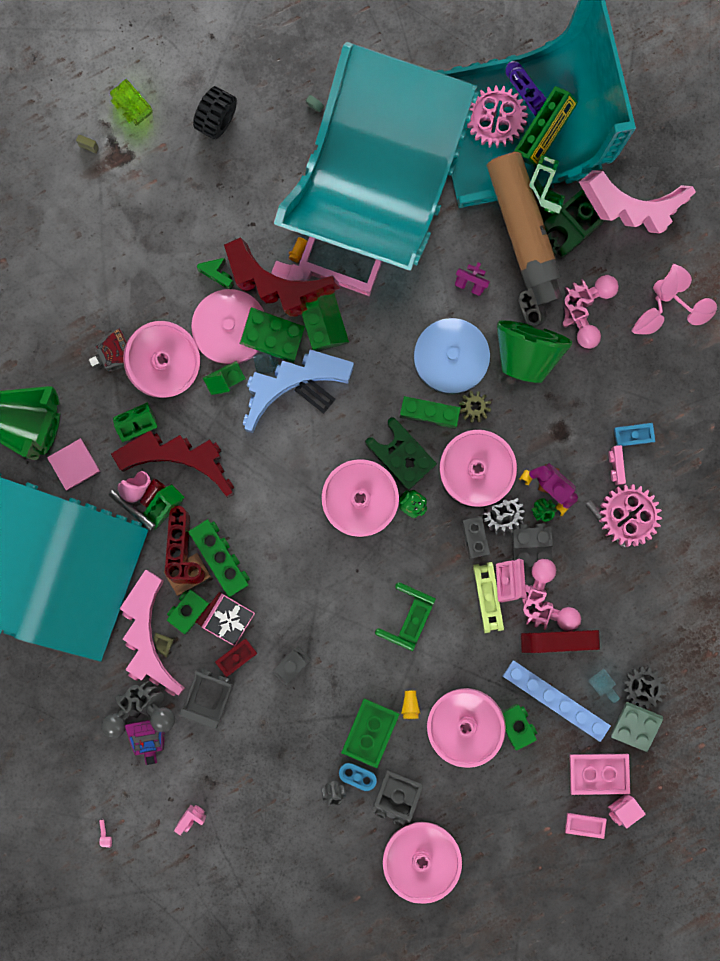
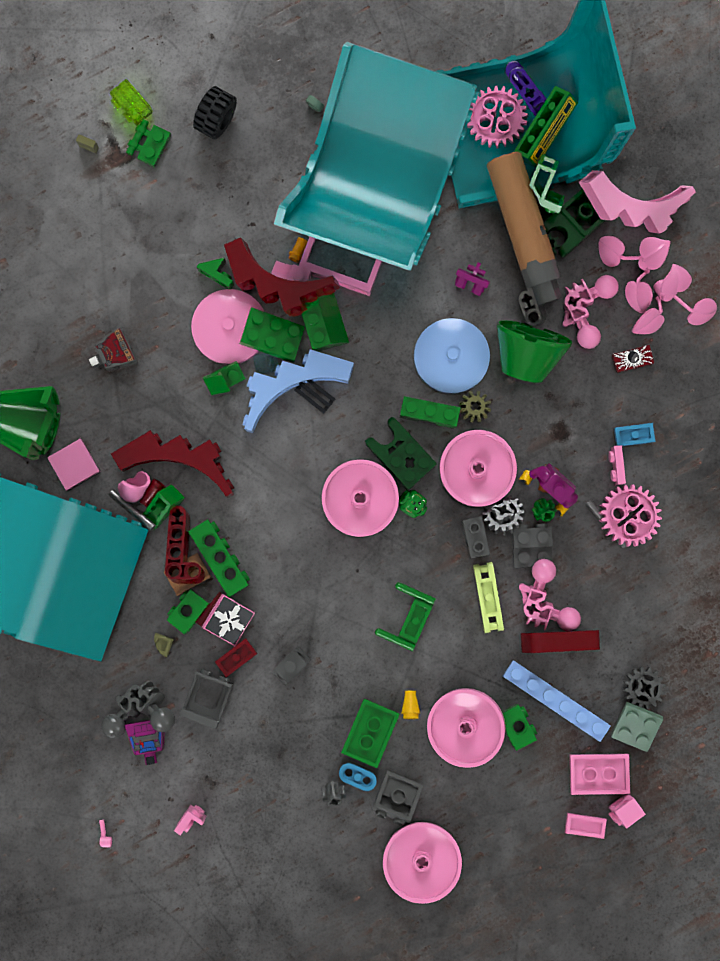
green brick [113,402,158,443] -> none
bright pink arch [120,570,185,696] -> none
bright pink dish [123,321,200,398] -> none
bright pink plate [496,559,526,602] -> none
clear light blue plate [588,669,620,703] -> none
none -> green plate [126,119,171,168]
none -> bright pink plant [598,236,671,313]
none -> tile [612,345,654,373]

